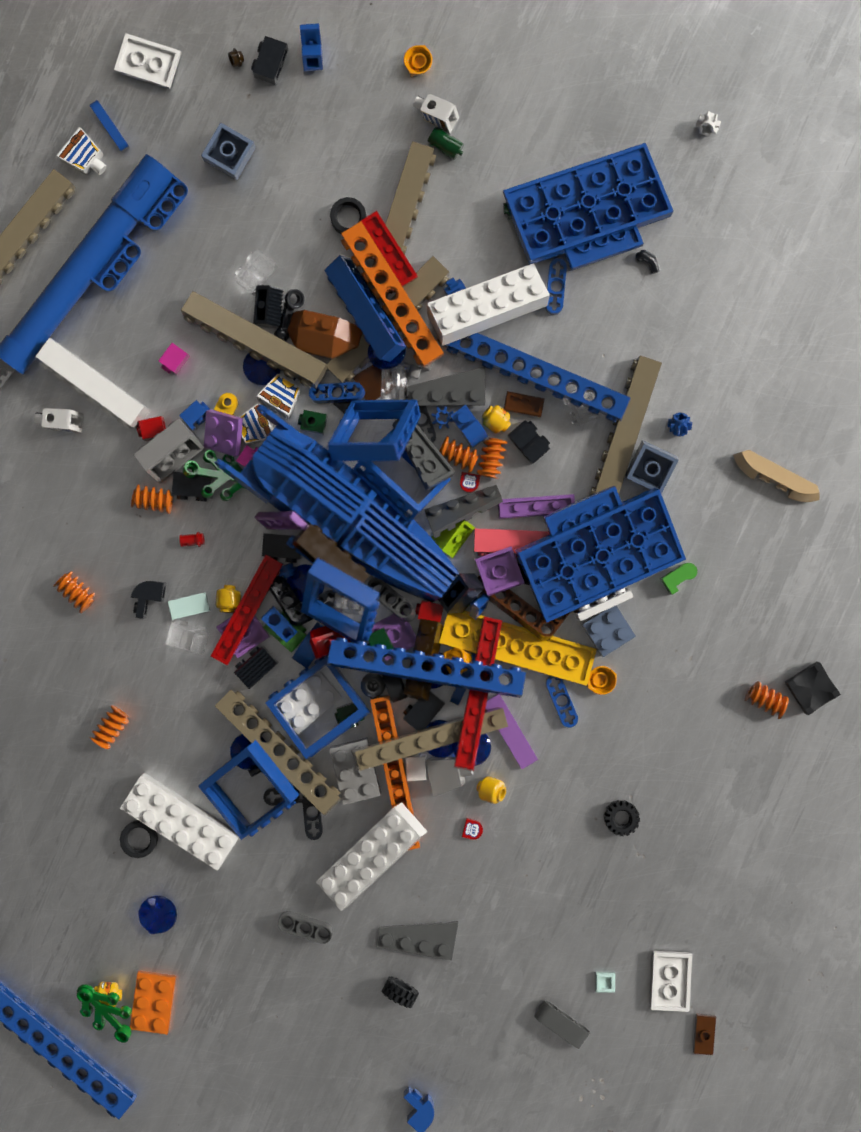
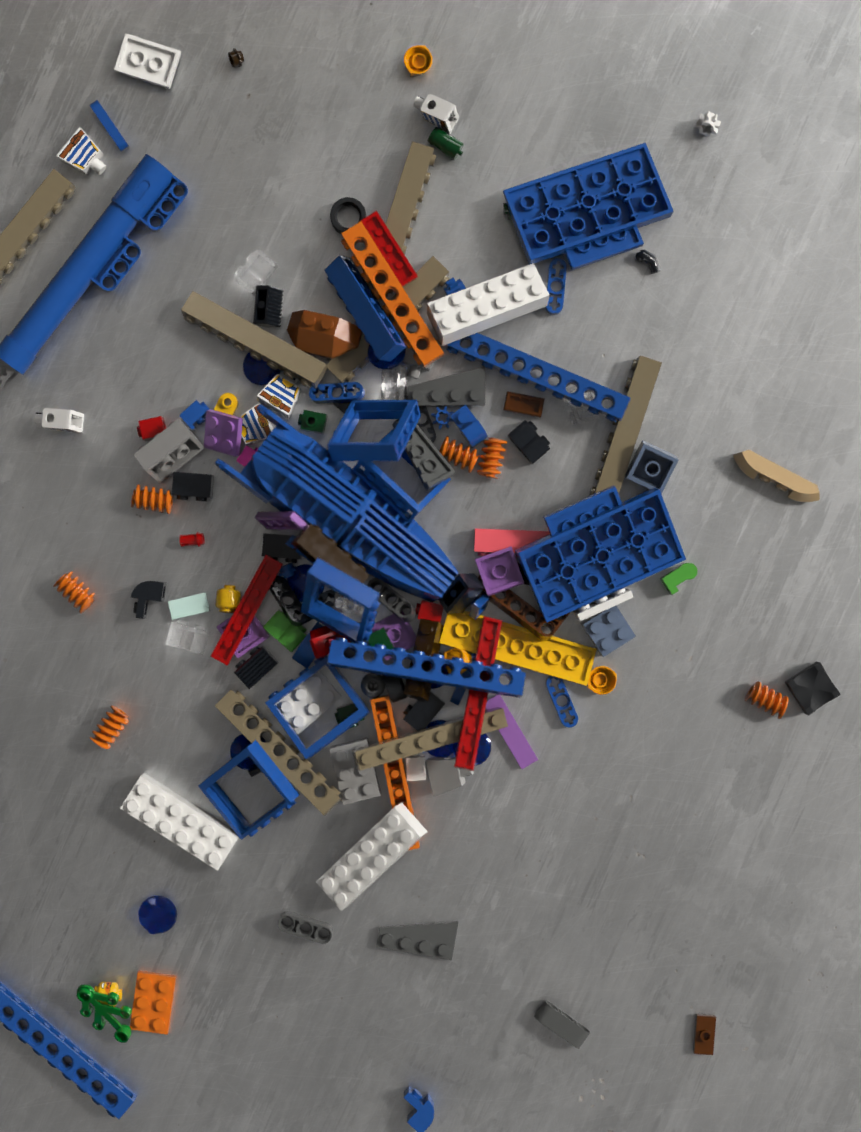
white brick [36,338,150,429] -> none
black tyre [119,820,158,858] -> none
dark pink brick [158,343,190,375] -> none
green plant [182,450,246,501] -> none
sand blue brick [201,122,256,180] -> none
black brick [251,36,289,85] -> none
blue leg [261,605,298,643] -> none
black beam [263,785,323,840] -> none
black piece [274,289,304,342] -> none
blue brick [300,24,323,71] -> none
reddish brown piece [353,360,397,400] -> none
black tyre [382,976,419,1008] -> none
dark grey wing [424,485,503,538] -> none
lime panel [431,520,475,558] -> none
tile [460,472,481,492] -> none
tile [462,818,483,840] -> none
yellow head [477,776,506,804] -> none
yellow head [482,405,511,433] -> none
medium lavender tile [498,494,575,519] -> none
light aqua tile [595,972,615,993] -> none
black tyre [604,800,640,837] -> none
white plate [650,951,692,1012] -> none
blue gear [668,412,692,436] -> none

